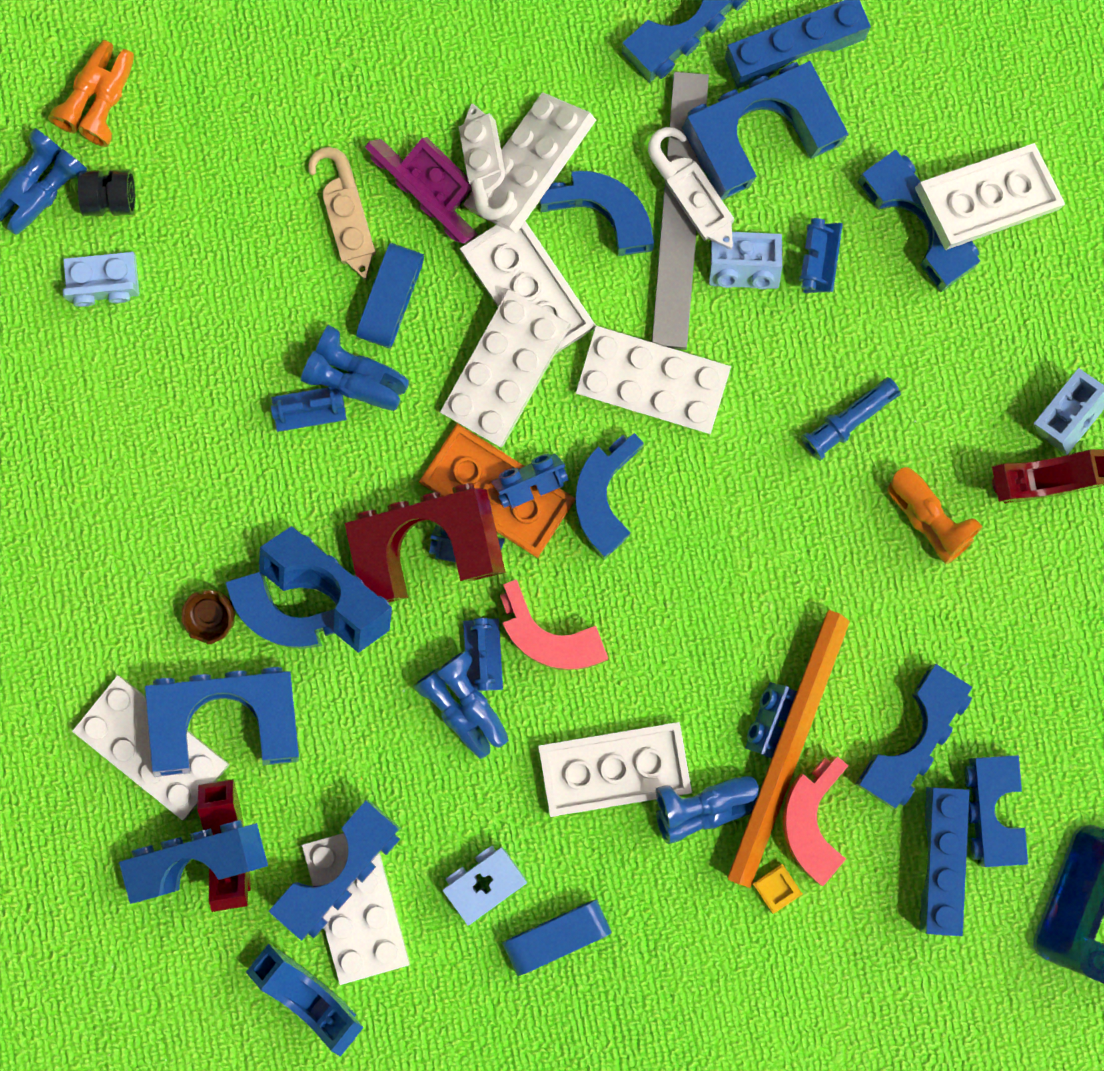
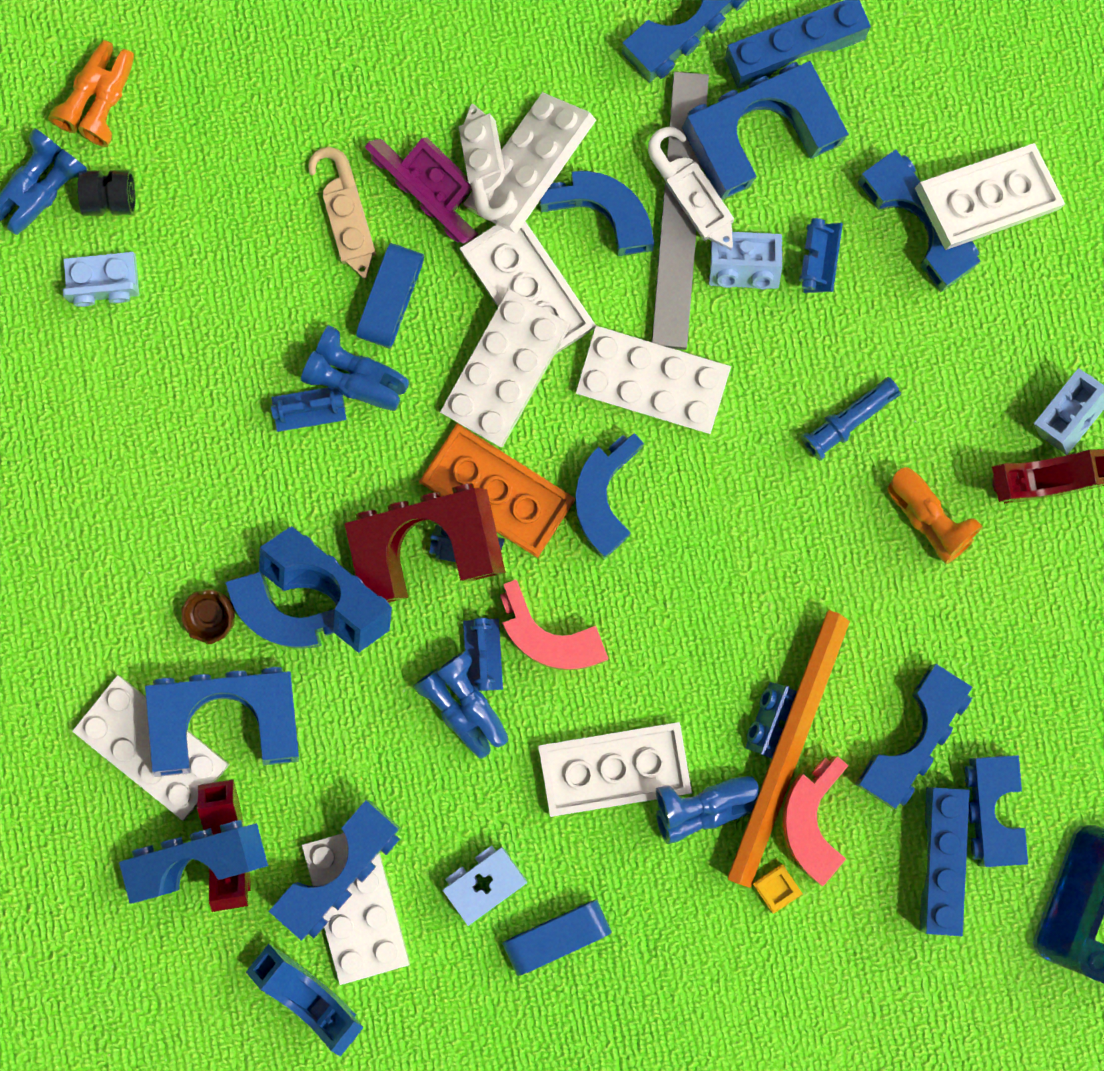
blue hinge [491,453,568,509] -> none

